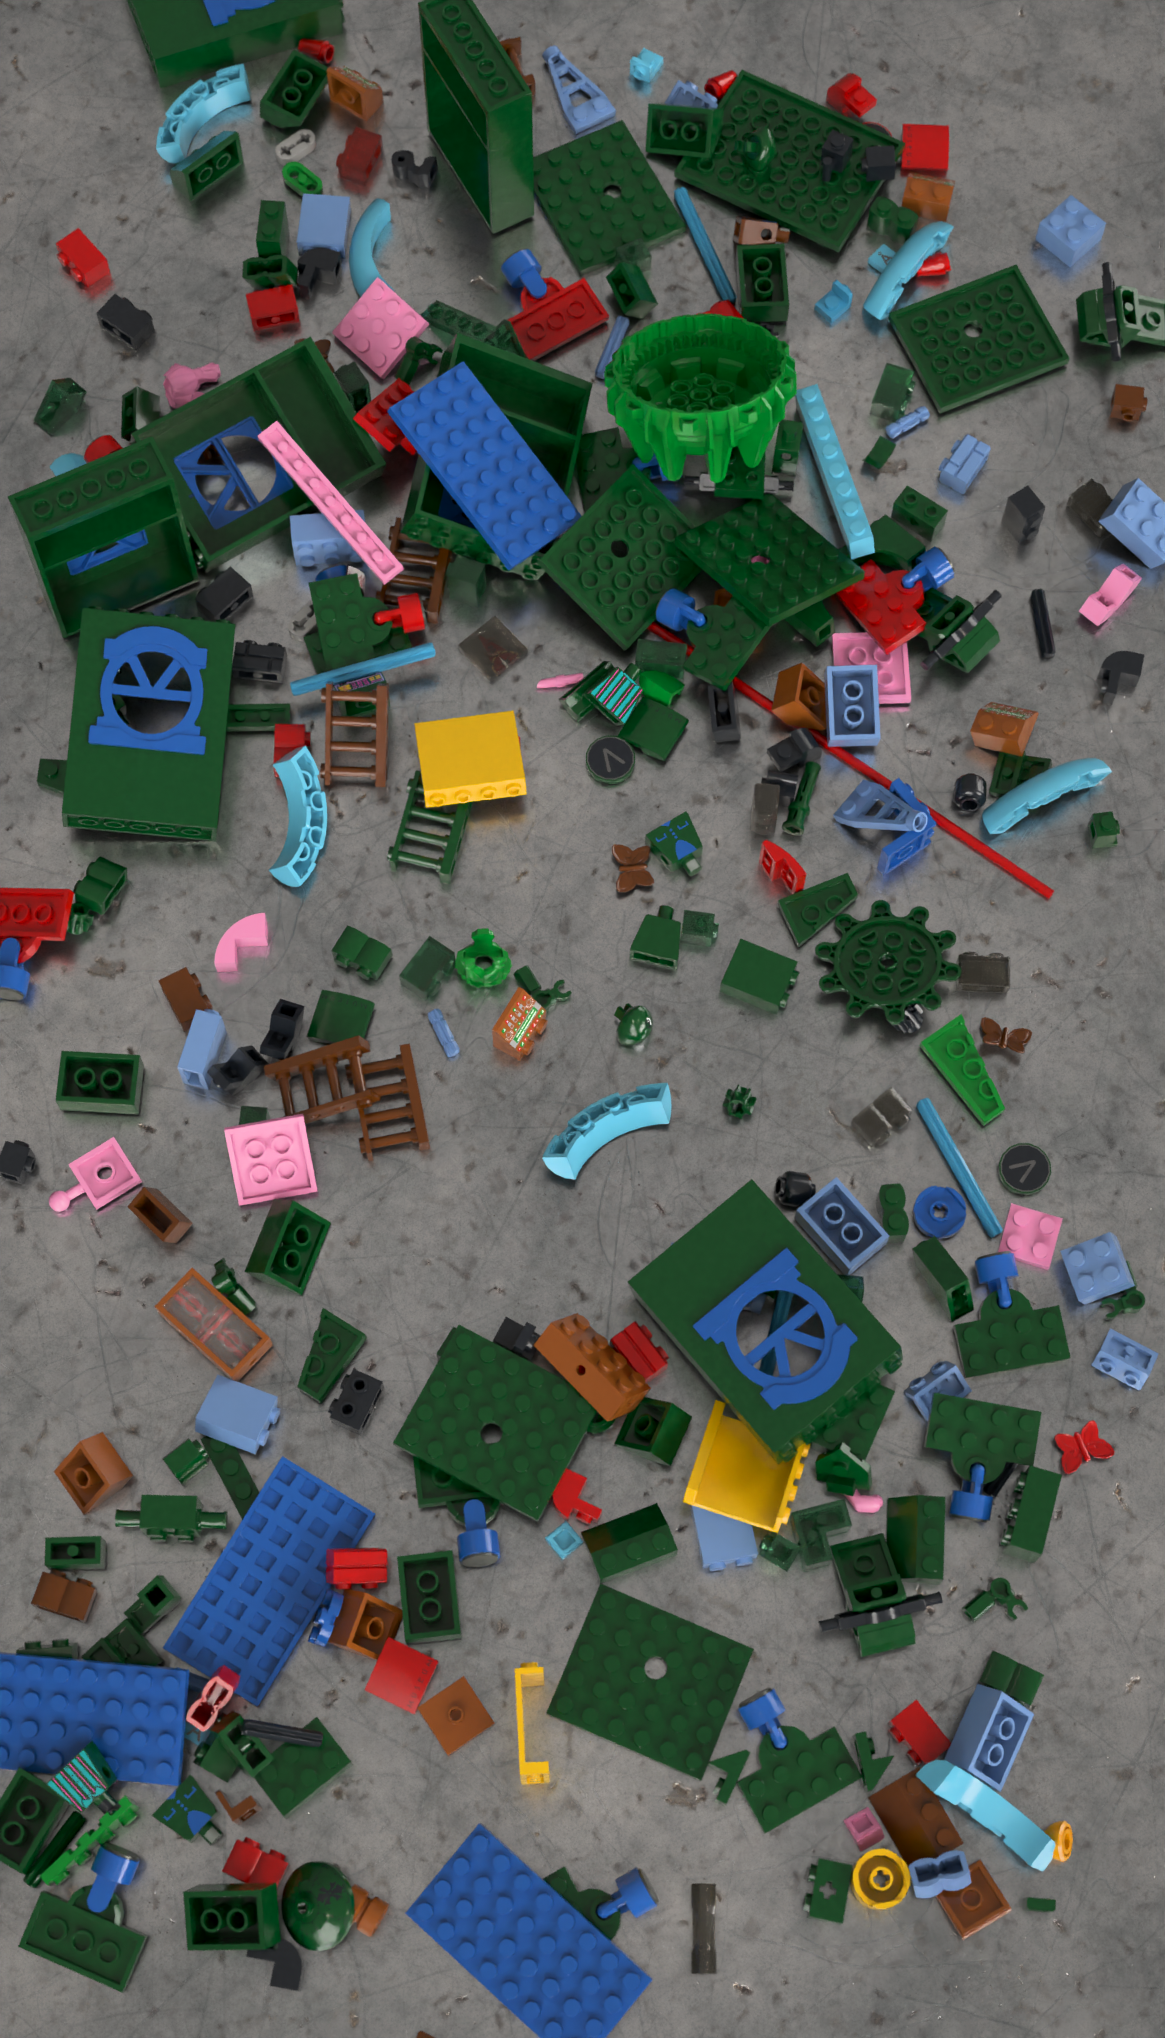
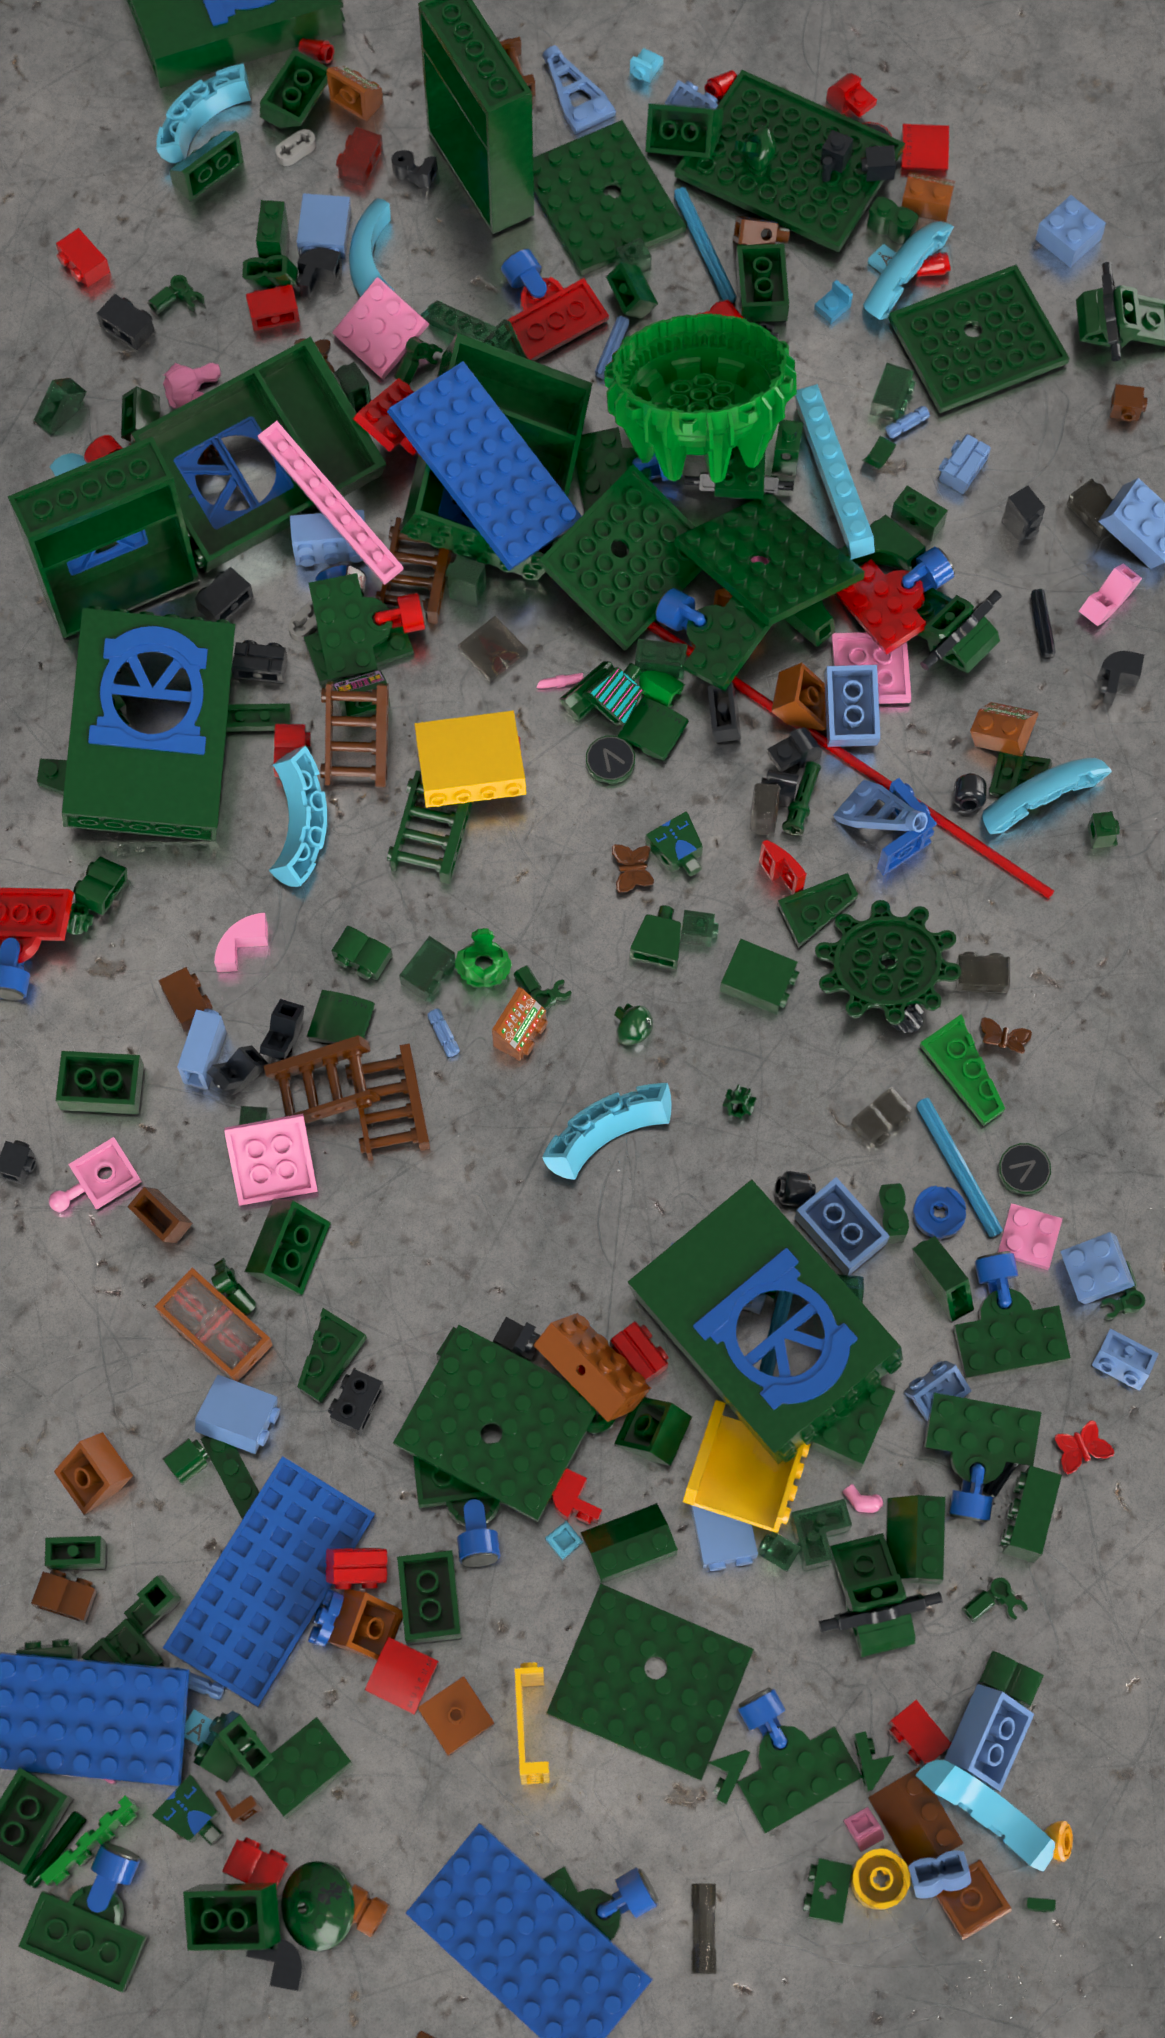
torso [46,1741,117,1815] -> none
dark green brick [115,1495,228,1543] -> none
brick [186,1665,240,1732] -> none
black axle [241,1719,323,1747] -> none
green plate [282,162,323,197] -> none
dark azure axle [290,643,436,696] -> none
dark green plate [815,1442,872,1496] -> none
none -> dark green bar [148,275,204,315]

